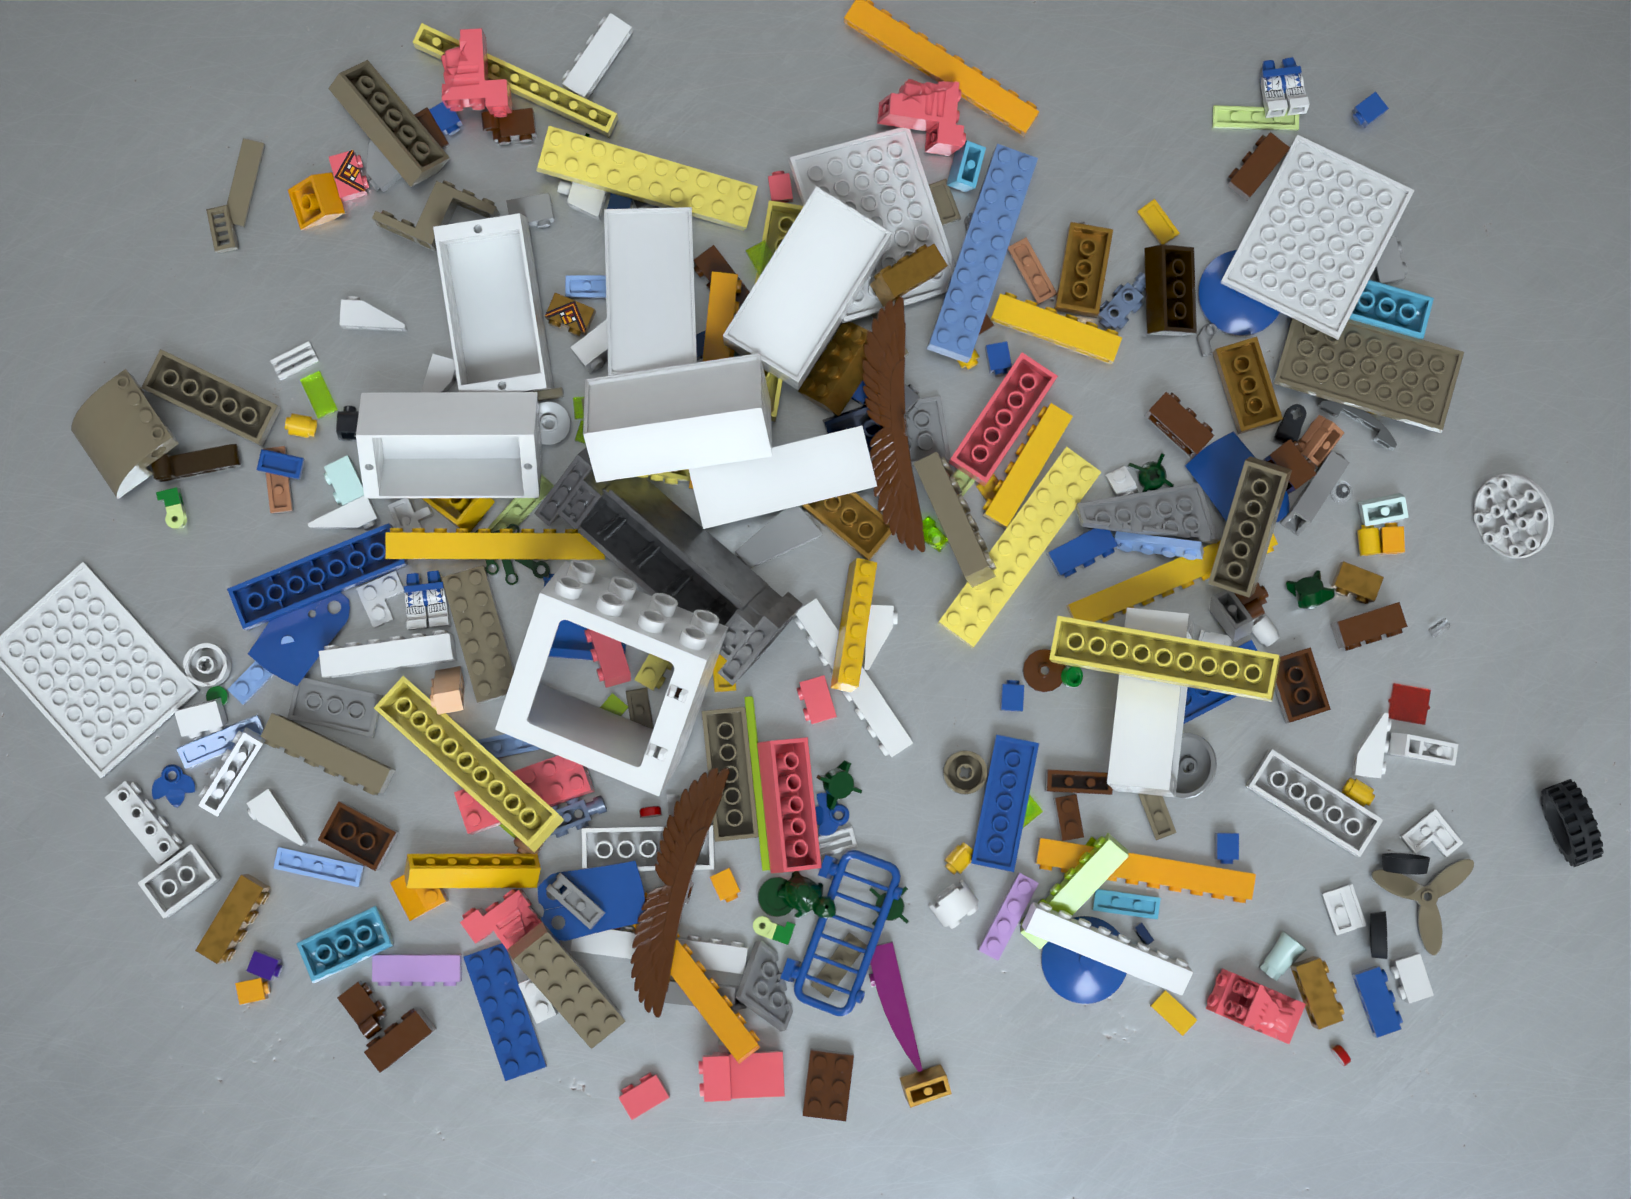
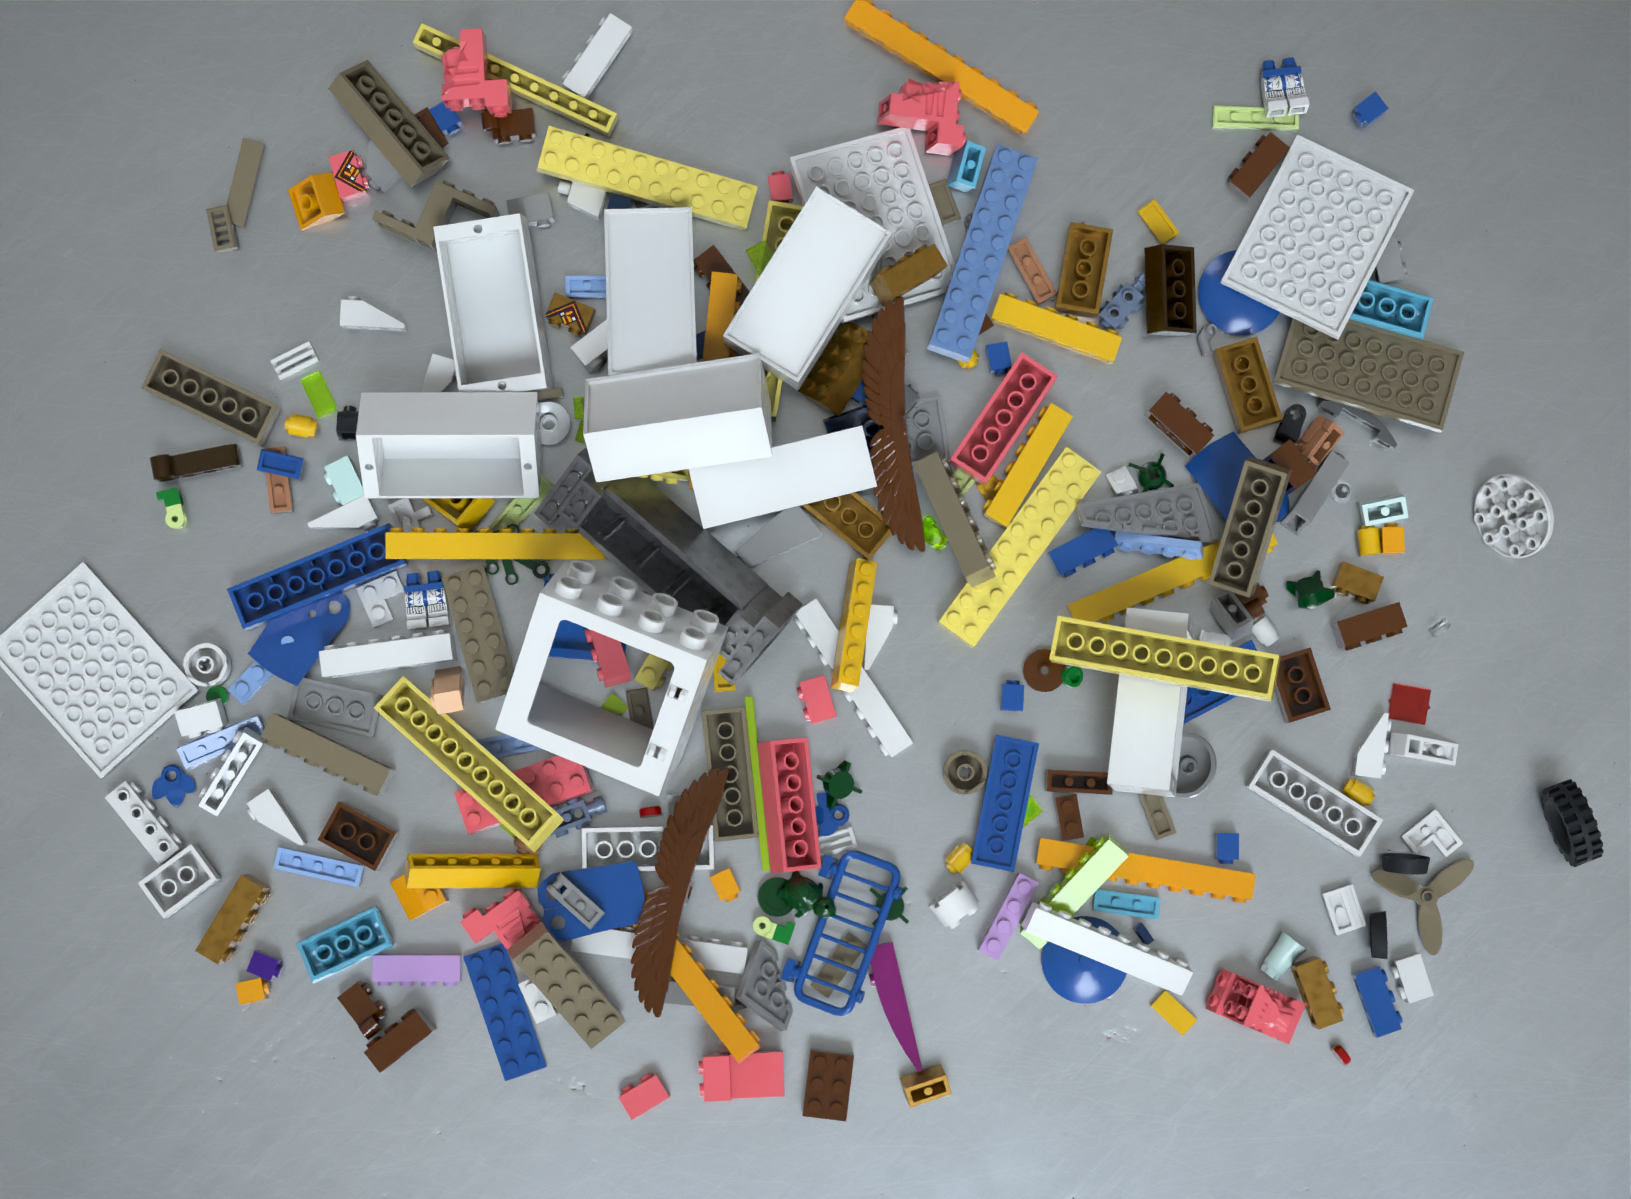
dark tan slope [71,369,179,499] -> none

